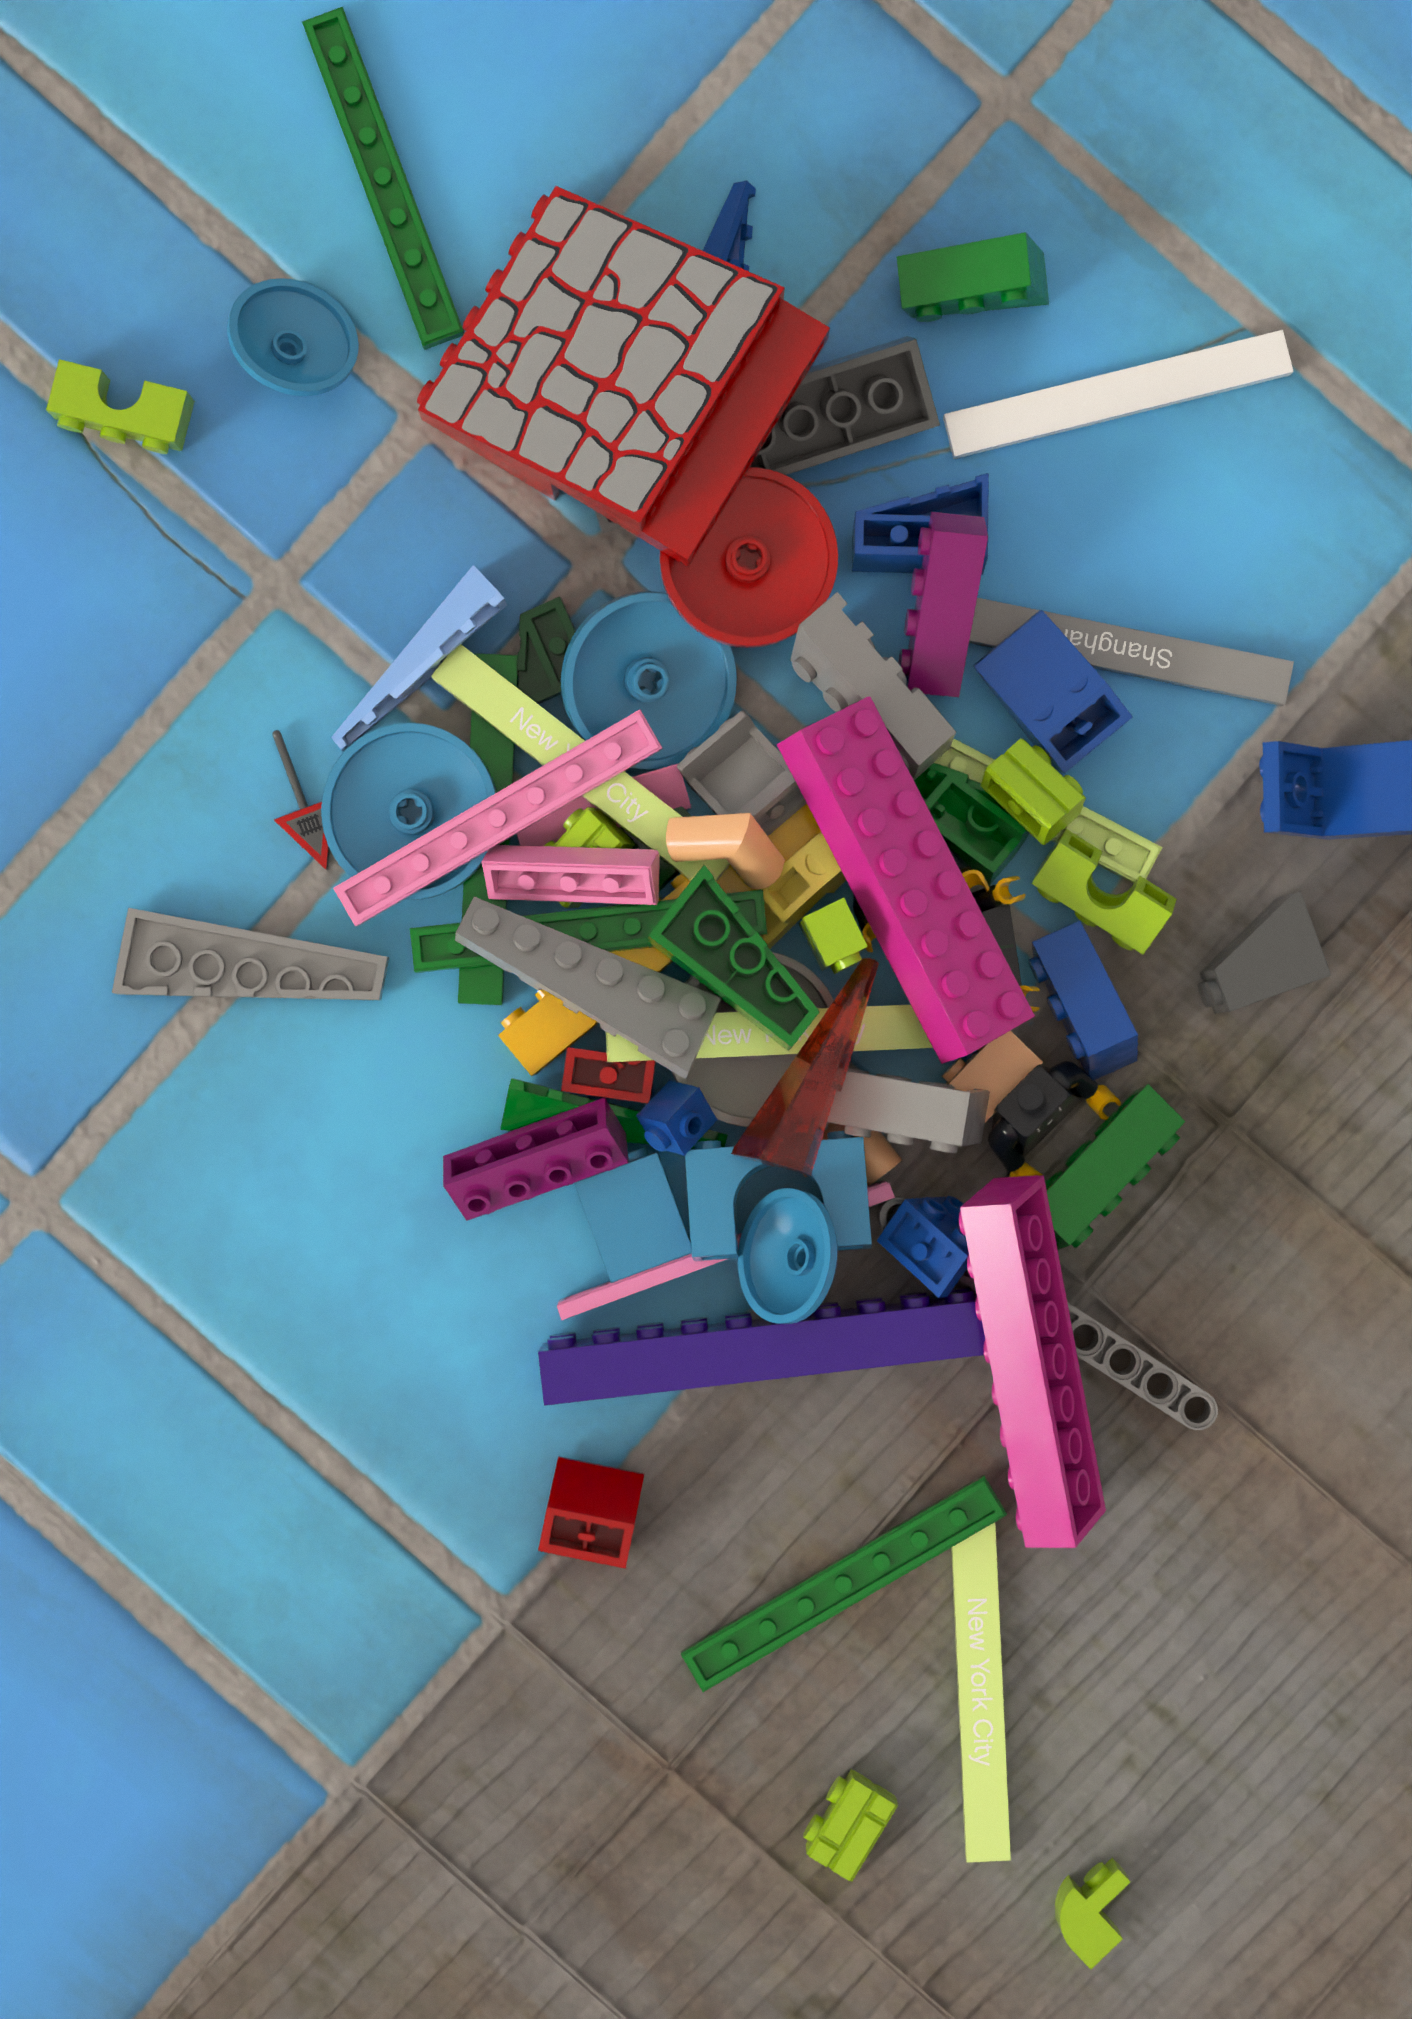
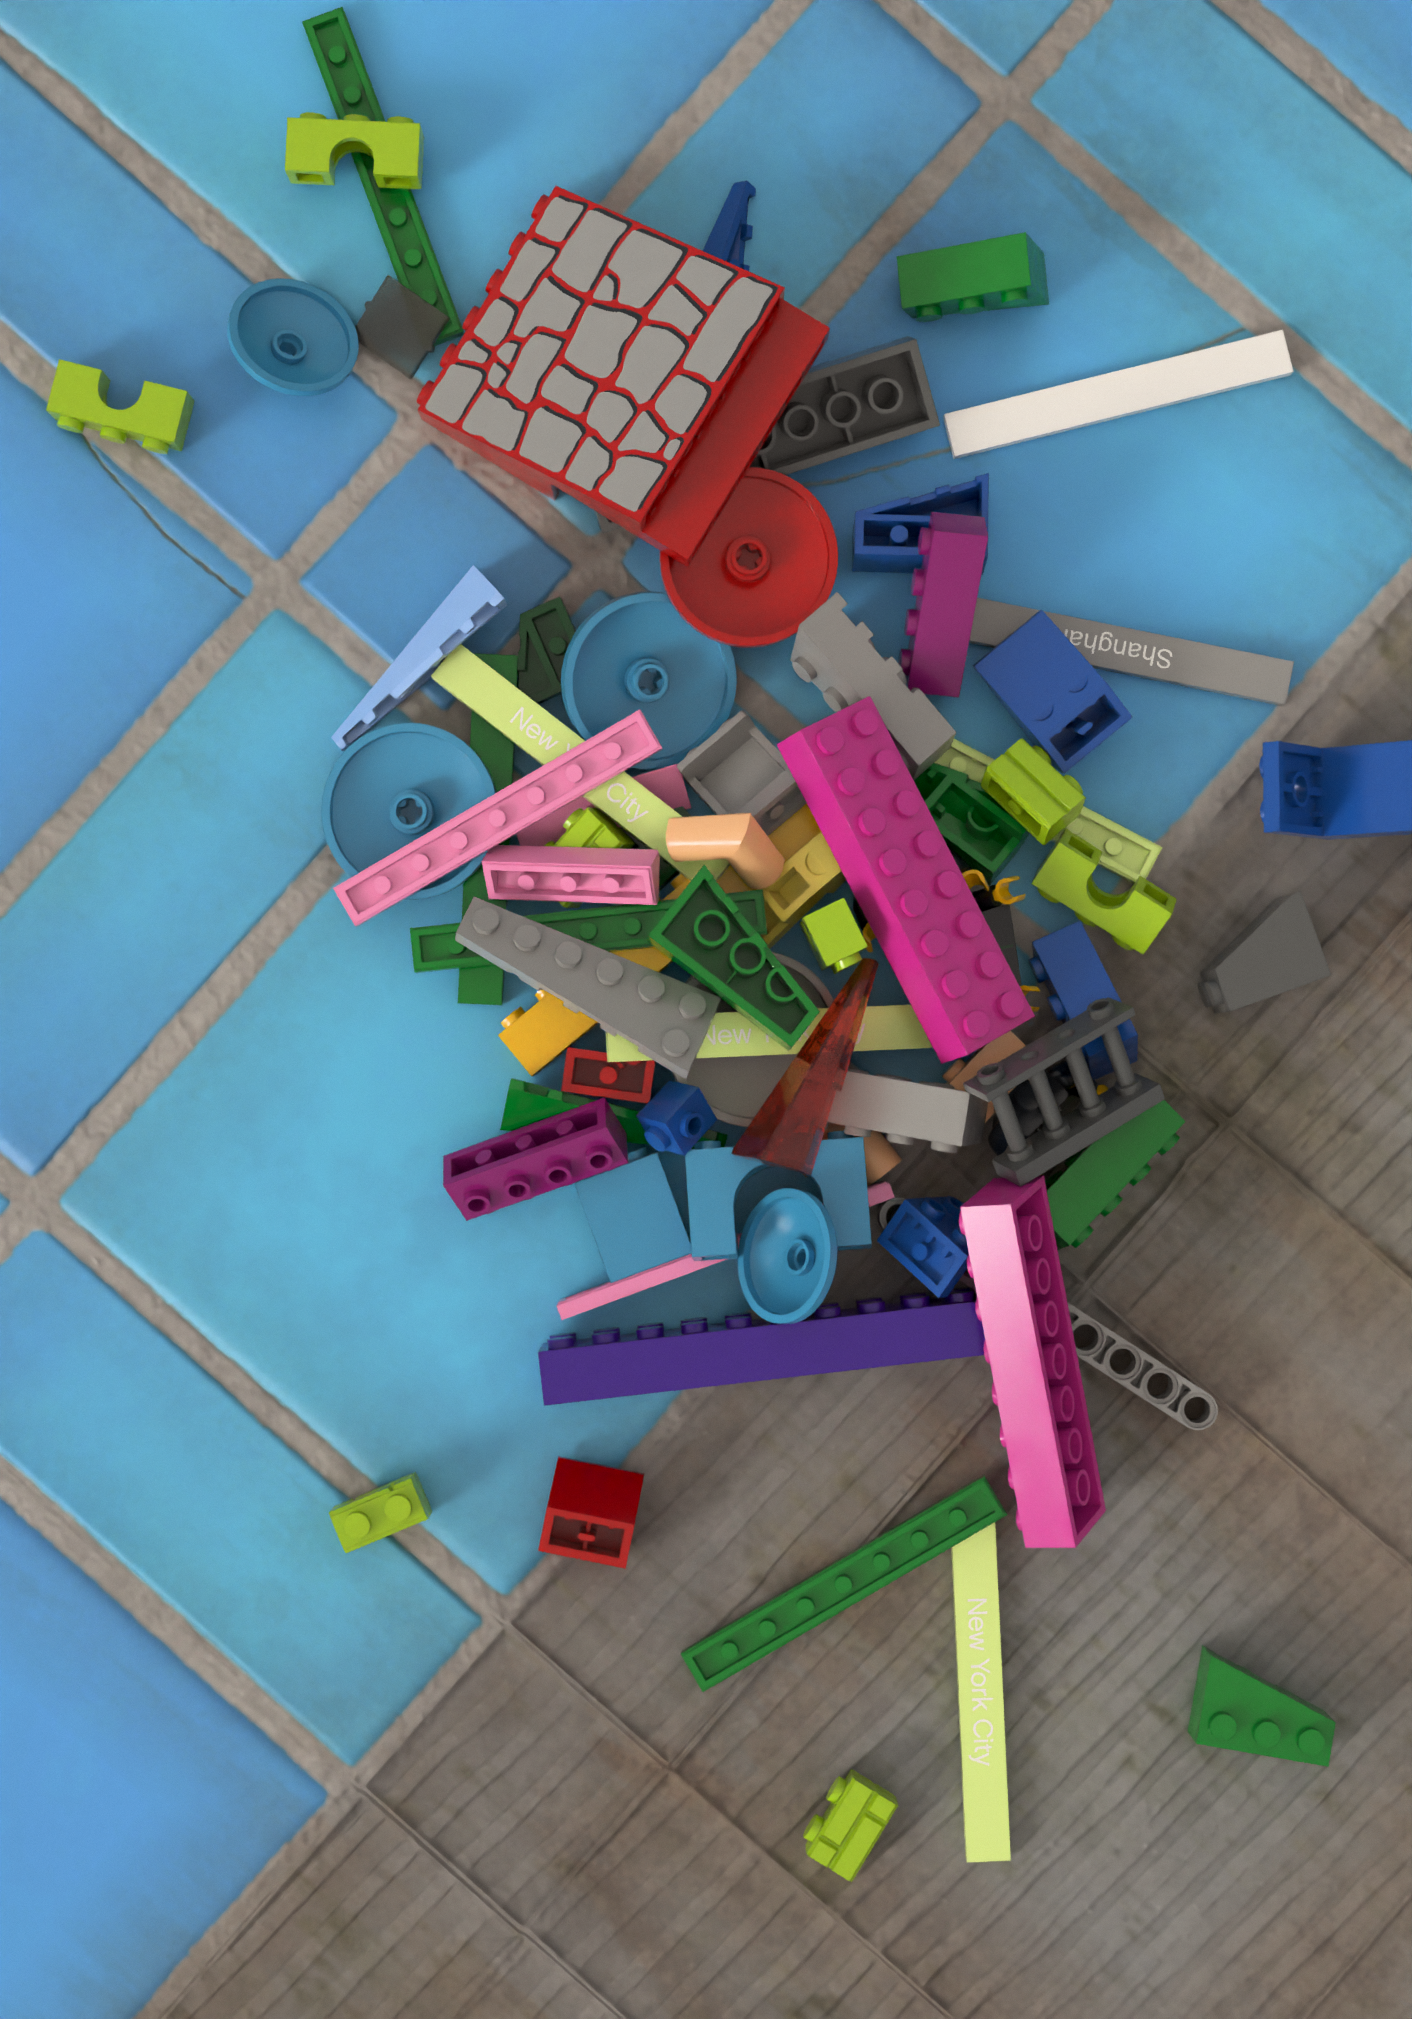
light grey wing [112,908,389,1000] -> none
piece [272,730,329,870] -> none
lime brick [1055,1857,1130,1969] -> none
none -> lime arch [285,112,424,189]
none -> lime brick [329,1472,432,1553]
none -> clear smoke piece [355,275,450,379]
none -> dark grey fence [963,997,1165,1187]
none -> green wedge [1188,1645,1336,1767]

